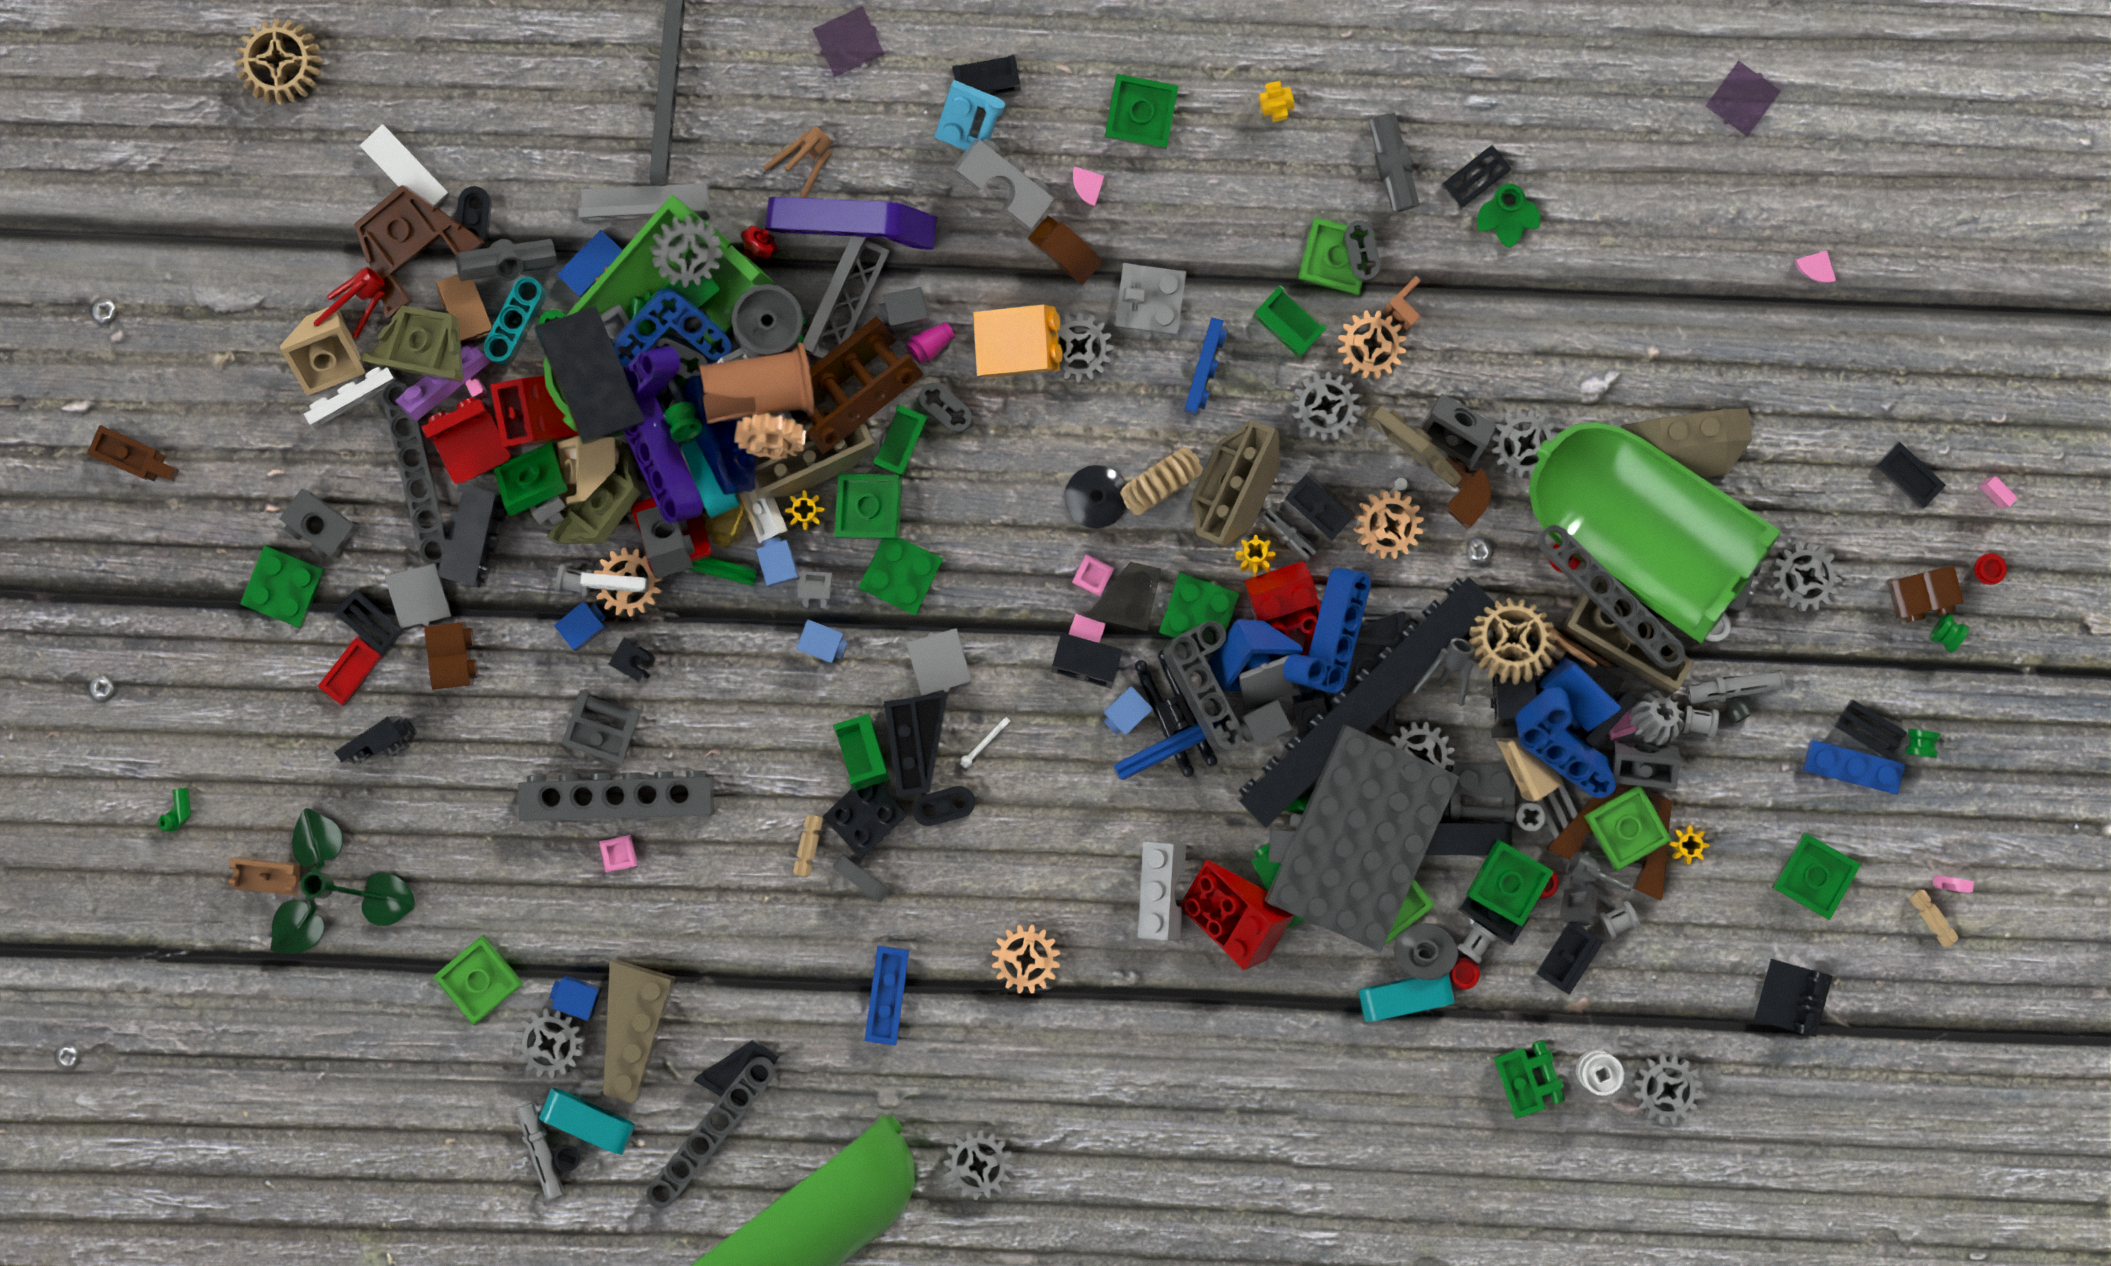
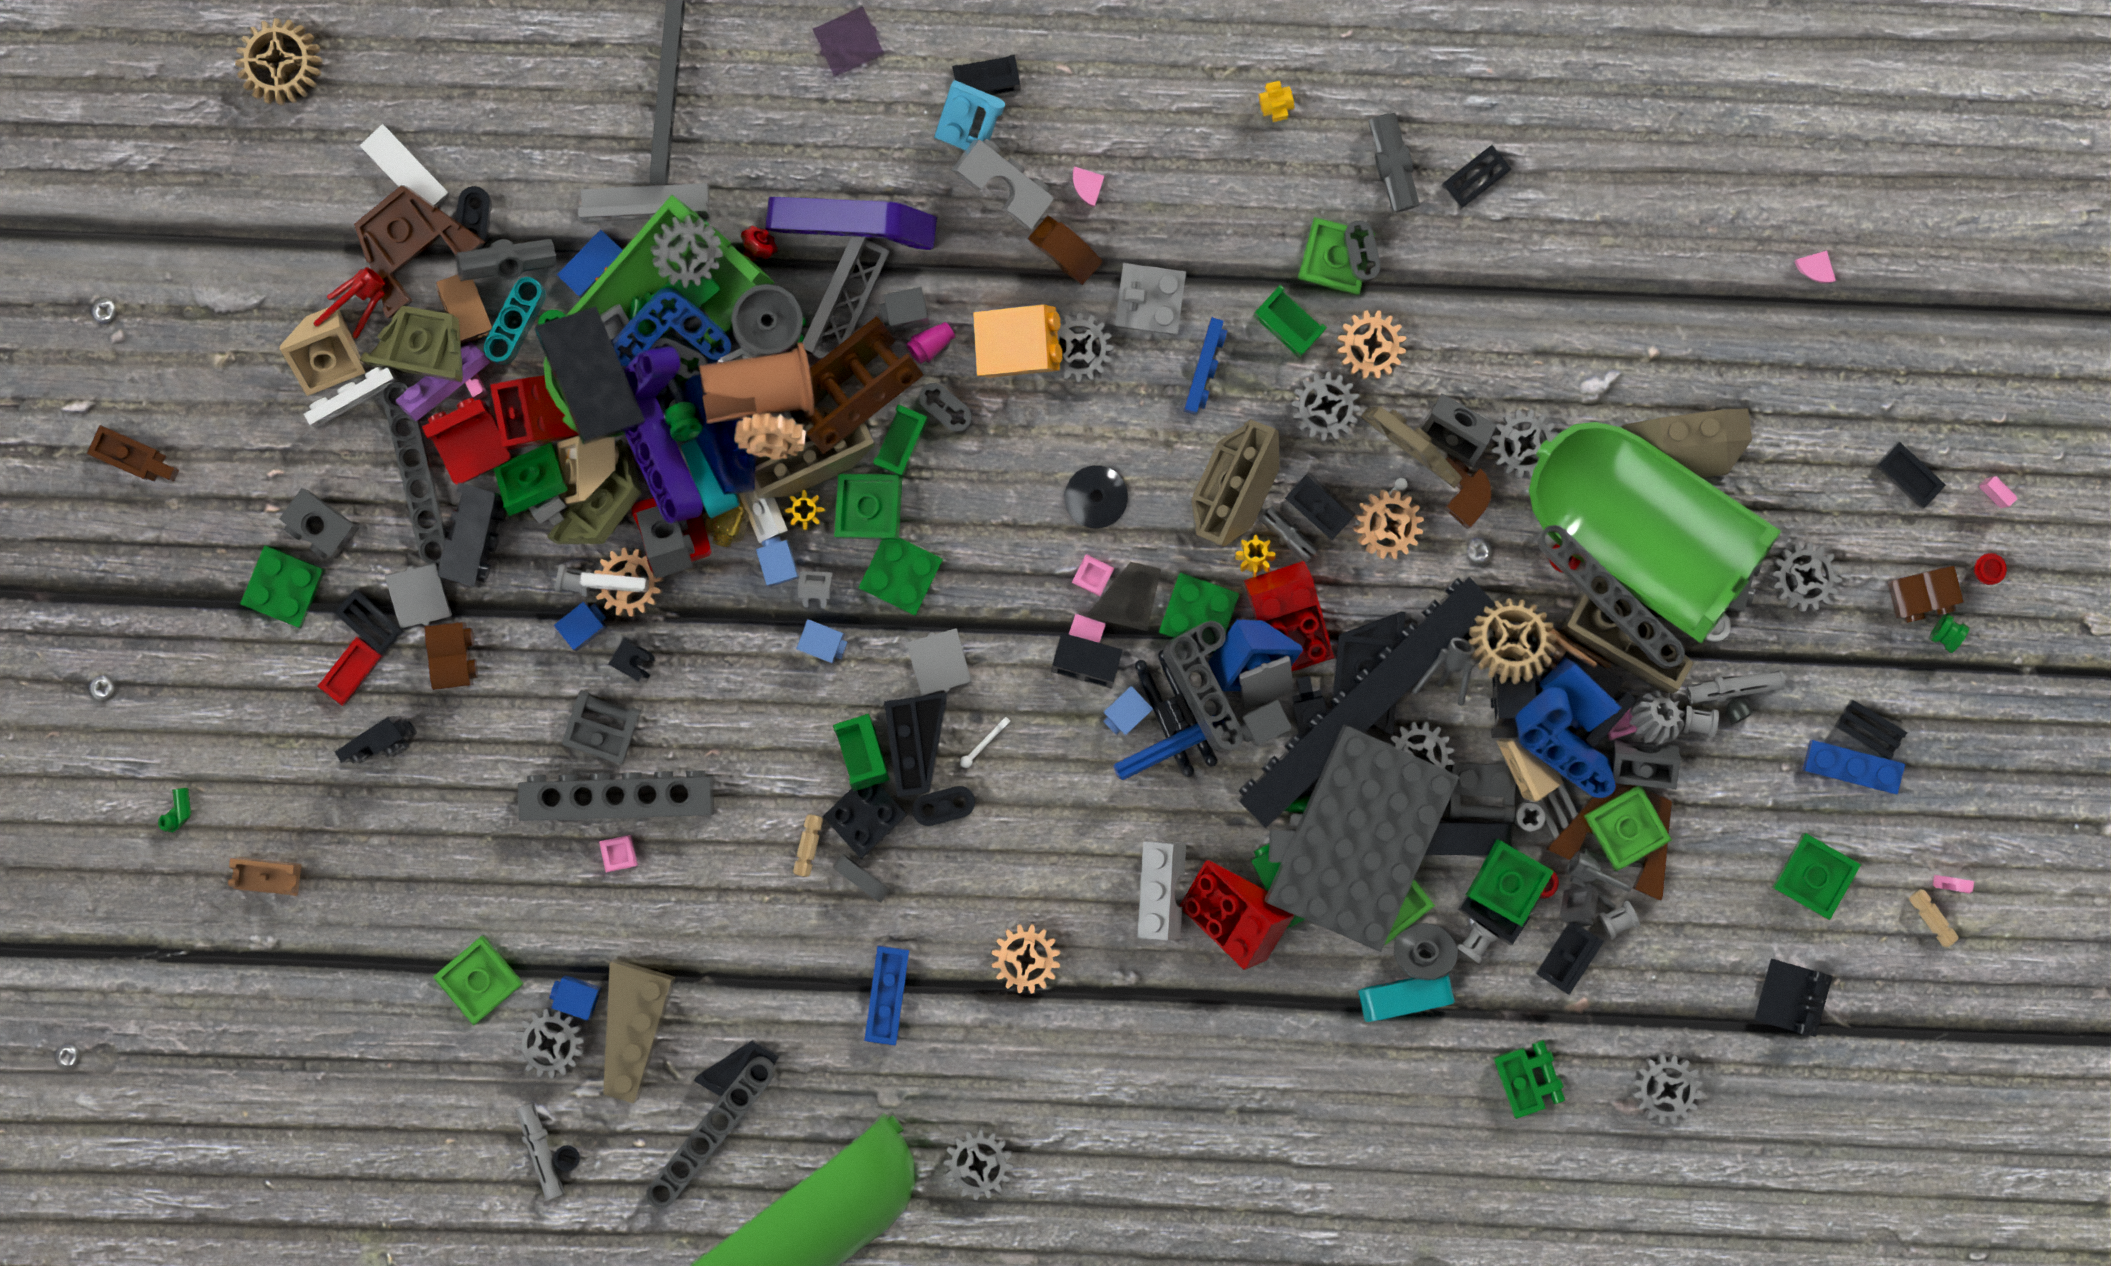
dark green plant [270,808,415,954] -> none
teal beam [538,1088,636,1155] -> none
green axle [688,557,757,586] -> none
medium nougat plant [763,126,833,198] -> none
green plate [1104,74,1179,150] -> none
tan gear [1120,448,1203,515] -> none
blue beam [1283,568,1371,693] -> none
nougat panel [1383,276,1421,332] -> none
red plate [1449,958,1480,990] -> none
green plate [1477,184,1540,248] -> none
white wheel [1575,1049,1624,1096] -> none
yellow gear [1668,825,1710,865] -> none
clear purple piece [1705,60,1780,136] -> none
green wheel [1905,729,1941,758] -> none

